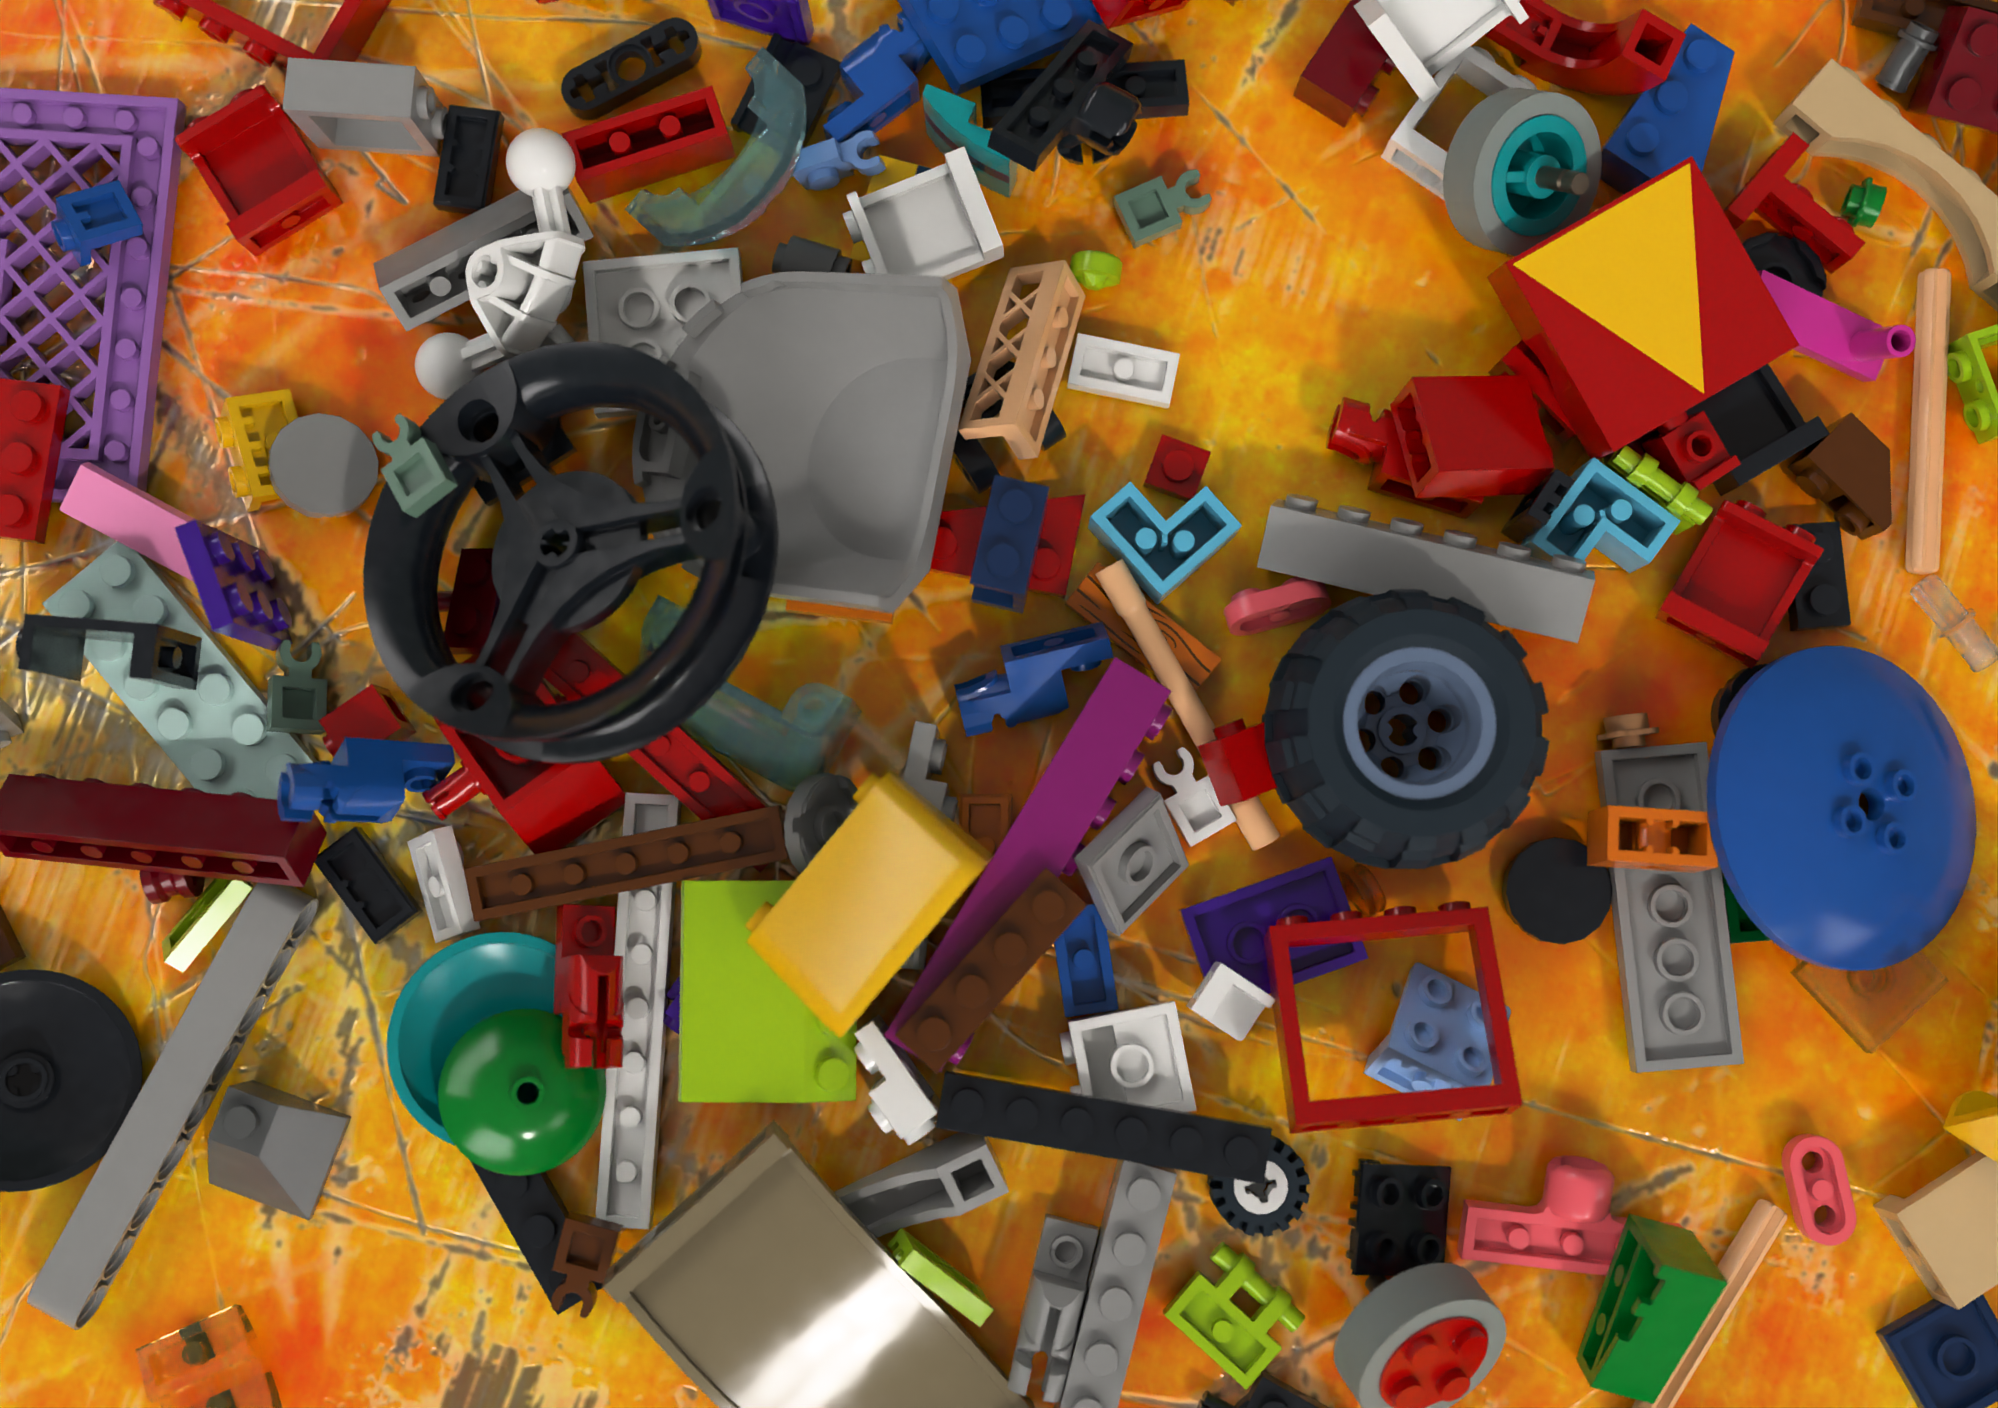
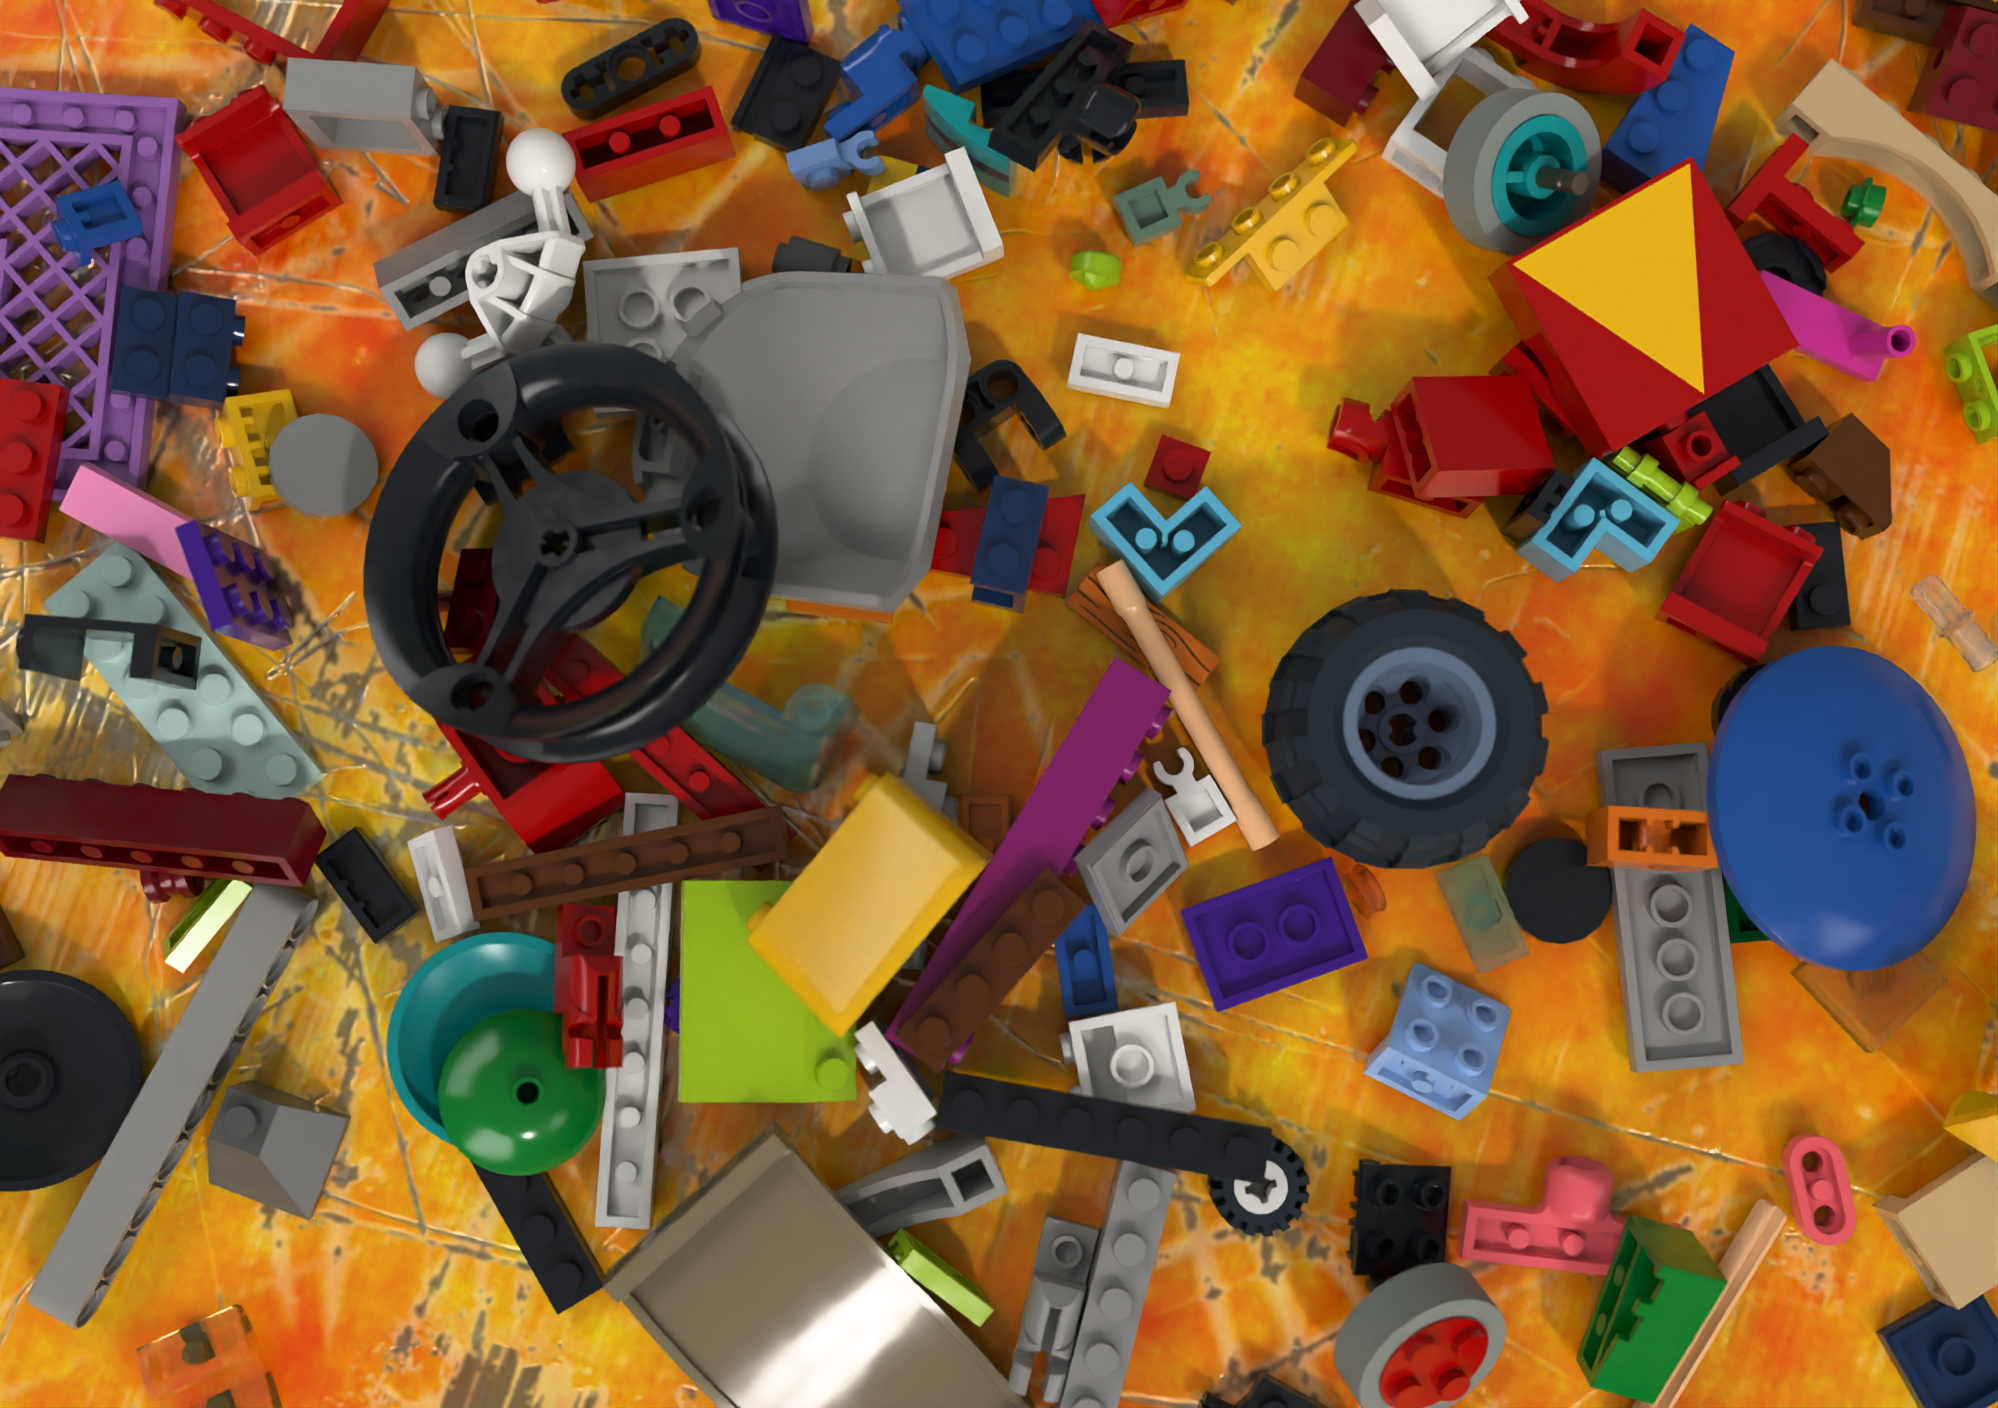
sand green plate [266,640,327,735] -> none
blue plate [277,737,455,823] -> none
red brick [318,684,417,757] -> none
sand green plate [372,414,458,518] -> none
reddish brown plate [551,1211,623,1318] -> none
clear light blue windscreen [625,47,807,246] -> none
light grey tile [784,773,859,873] -> none
blue plate [954,622,1114,737] -> none
light nougat fence [958,260,1086,460] -> none
lime plate [1163,1242,1305,1390] -> none
white panel [1186,961,1276,1041] -> none
red brick [1197,718,1277,806] -> none
coral plate [1223,576,1332,636] -> none
light grey brick [1257,493,1595,643] -> none
red window [1264,901,1523,1134] -> none
medium nougat plate [1596,713,1659,749] -> none
dark grey pin [1875,20,1940,93] -> none
light nougat axle [1905,268,1952,575] -> none
none -> dark blue plate [110,286,245,410]
none -> yellow bracket [1184,137,1359,292]
none -> clear light blue plate [1435,854,1530,974]

